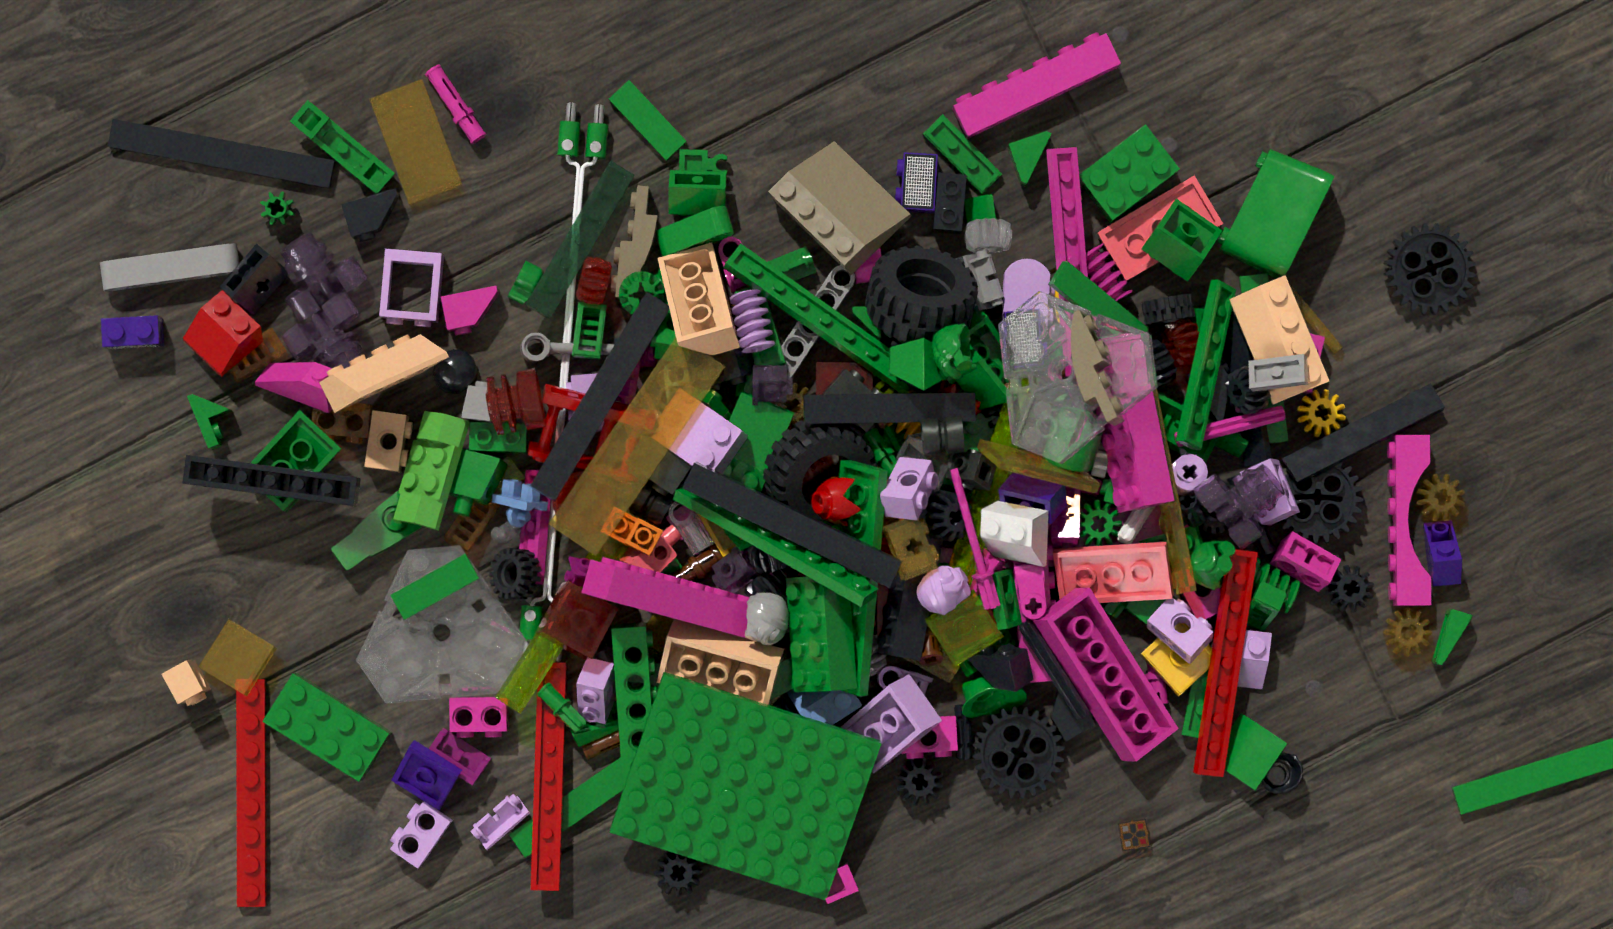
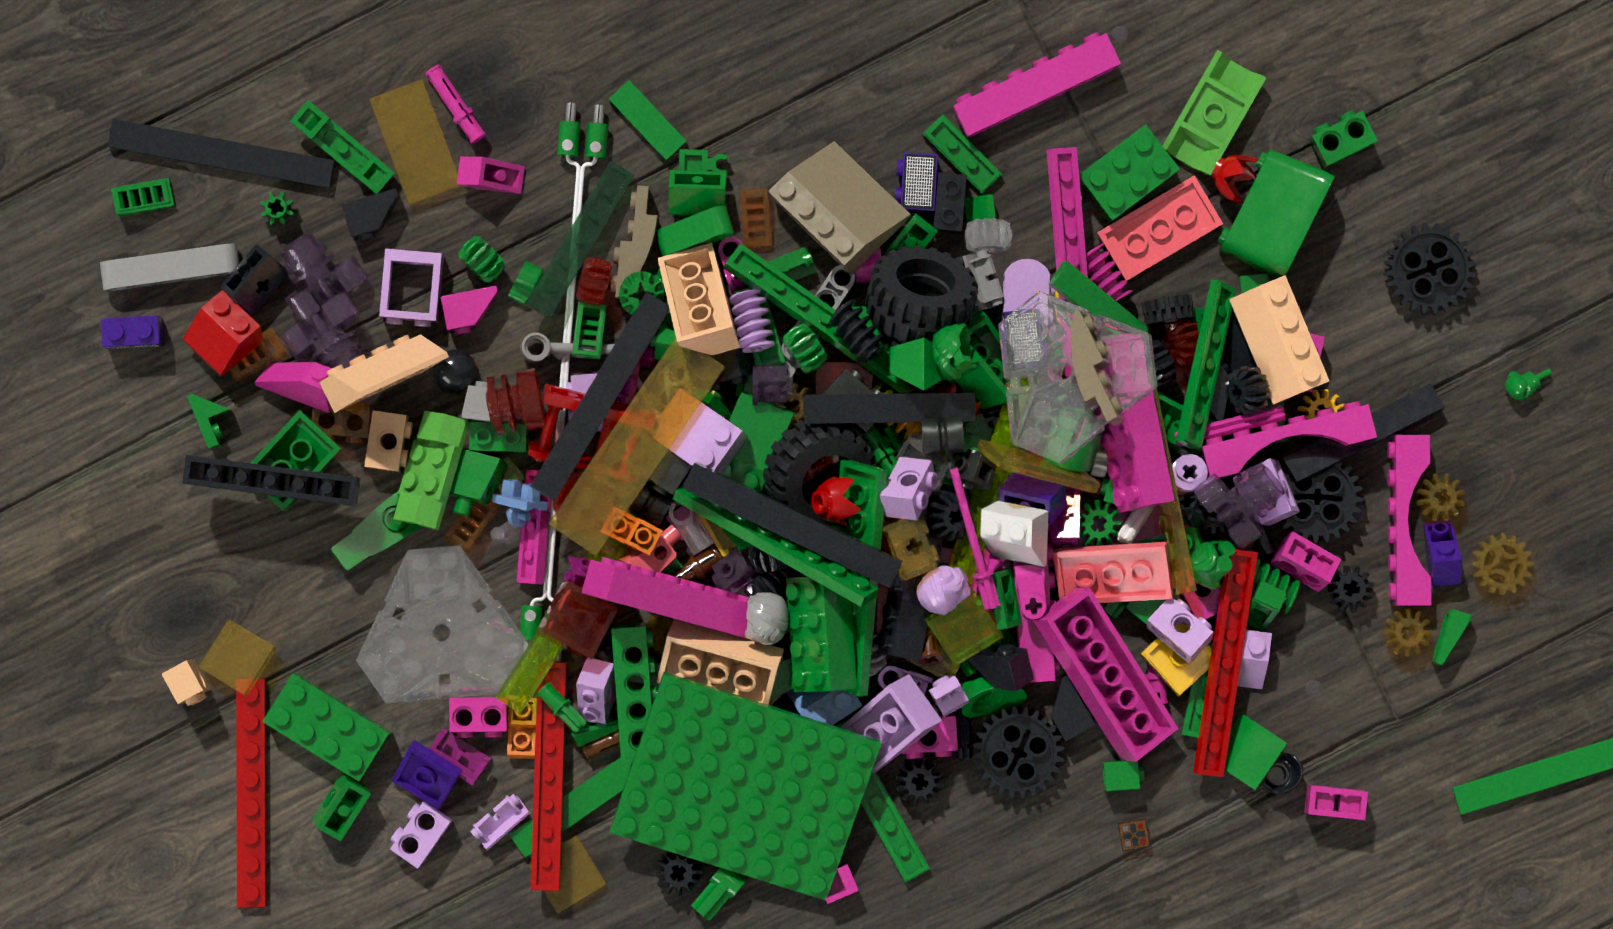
green tile [390,553,480,620] -> none
black tyre [489,548,541,600] -> none
green slope [1007,131,1052,187] -> none
black axle [1019,619,1089,720] -> none
green slope [1141,199,1222,282] -> none
light grey plate [1248,354,1308,391] -> none
clear yellow bar [1288,282,1343,354] -> none
none -> green slope [111,178,175,217]
none -> green brick [312,772,371,841]
none -> dark pink slope [457,156,525,194]
none -> green gear [458,236,506,284]
none -> orange slope [507,697,537,759]
none -> clear yellow tile [528,835,607,914]
none -> green piece [691,868,747,921]
none -> clear orange slope [739,187,772,247]
none -> green gear [783,323,827,373]
none -> black piece [829,299,889,363]
none -> green tile [836,720,930,883]
none -> green slope [885,213,938,254]
none -> lavender slope [929,676,969,717]
none -> green brick [1102,760,1144,791]
none -> bright green piece [1163,50,1266,176]
none -> dark pink arch [1201,401,1377,481]
none -> red piece [1212,155,1258,203]
none -> dark pink brick [1304,784,1368,820]
none -> green brick [1309,110,1378,169]
none -> clear yellow gear [1471,533,1534,595]
none -> green piece [1504,368,1552,401]

